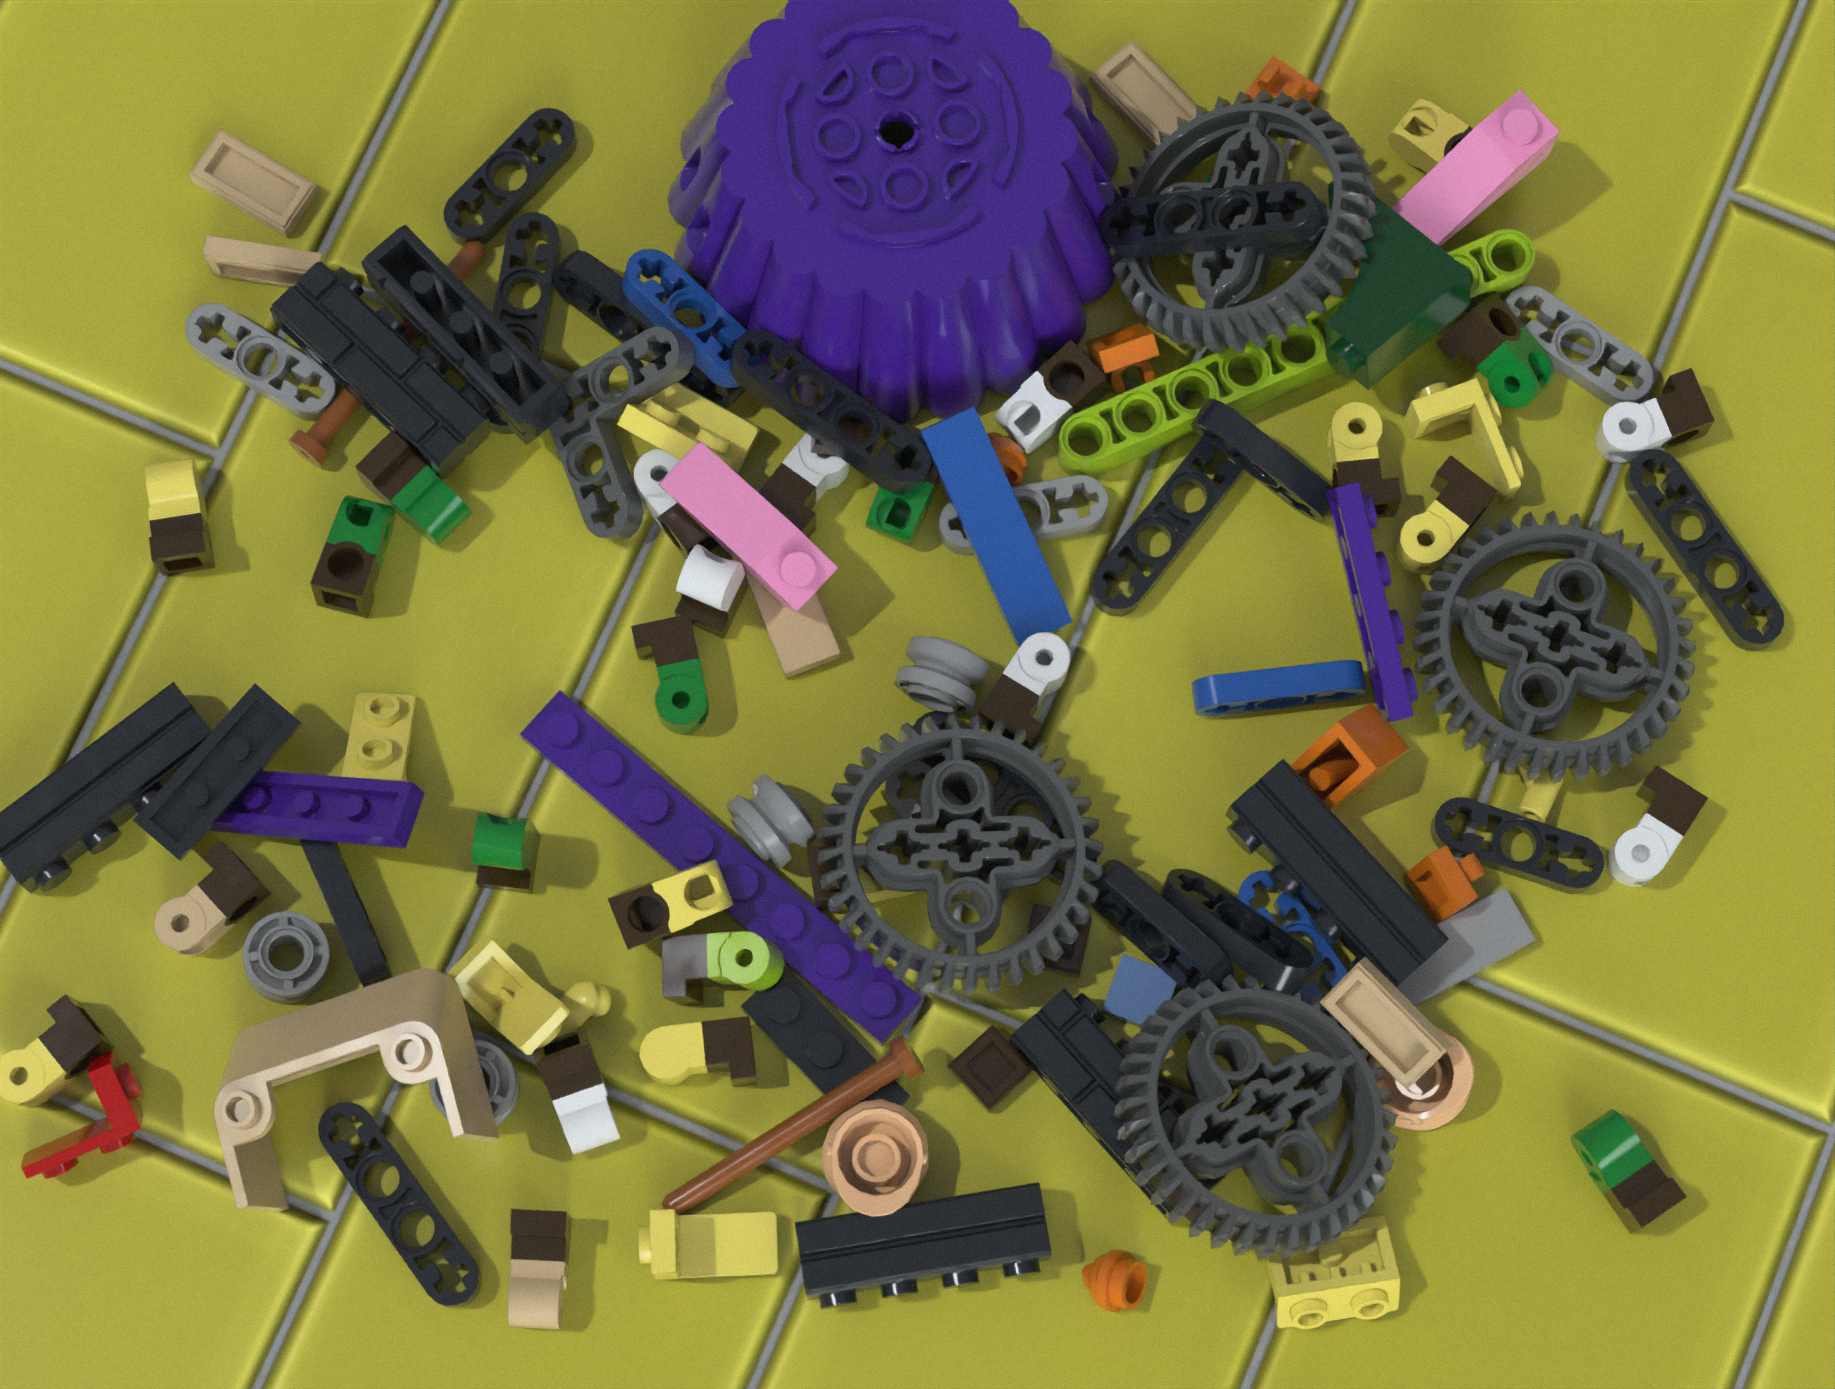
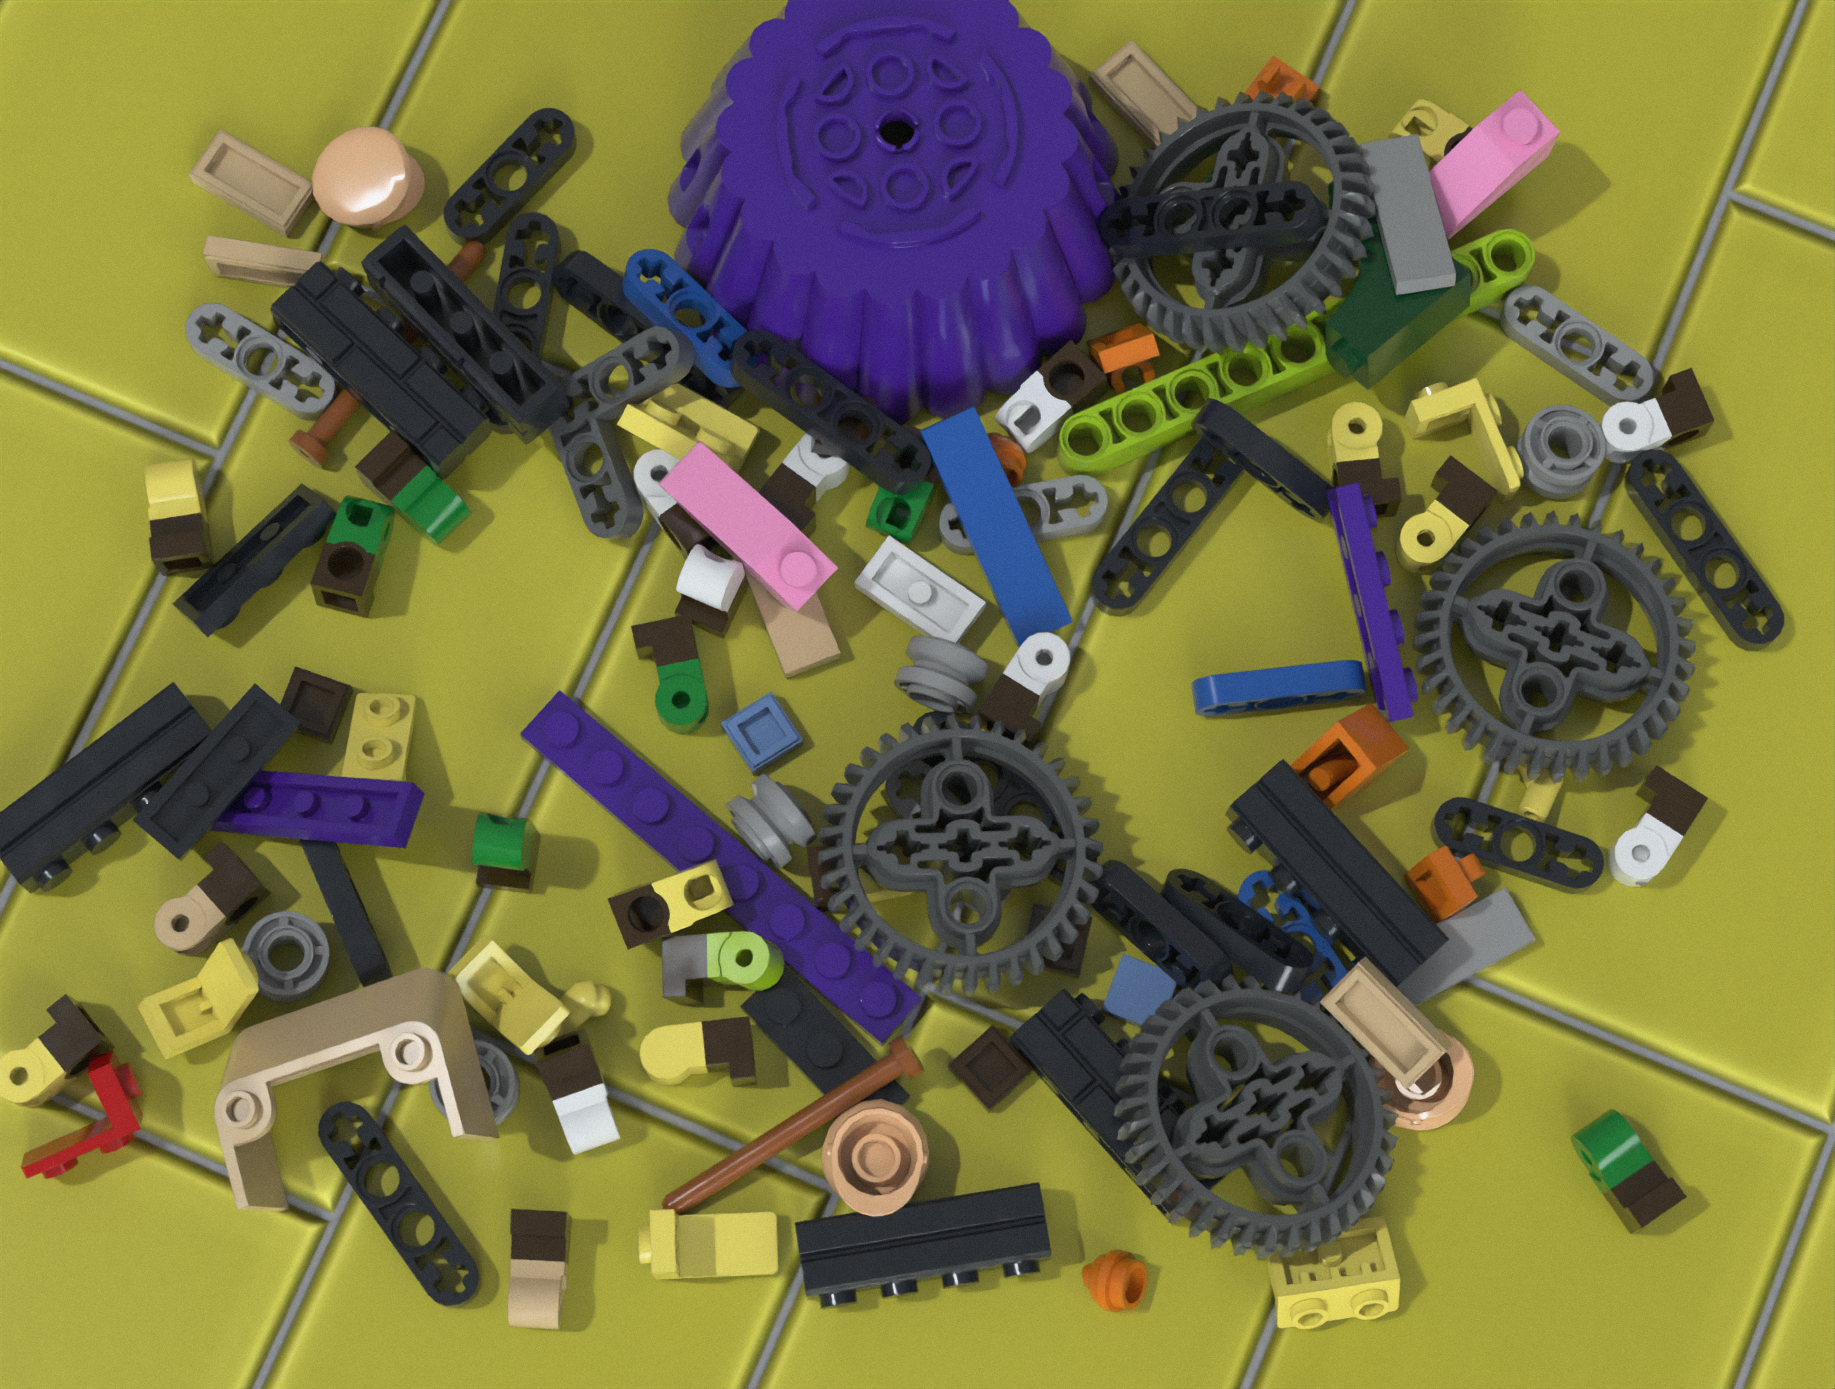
leg [1435,291,1554,408] -> none
none -> light yellow bracket [138,938,259,1060]
none -> black plate [173,483,337,637]
none -> dark brown tile [280,666,354,745]
none -> light nougat piece [312,127,425,230]
none -> medium blue tile [721,692,804,776]
none -> white plate [855,536,986,644]
none -> light grey tile [1360,134,1456,295]
none -> light grey wheel [1515,405,1606,499]

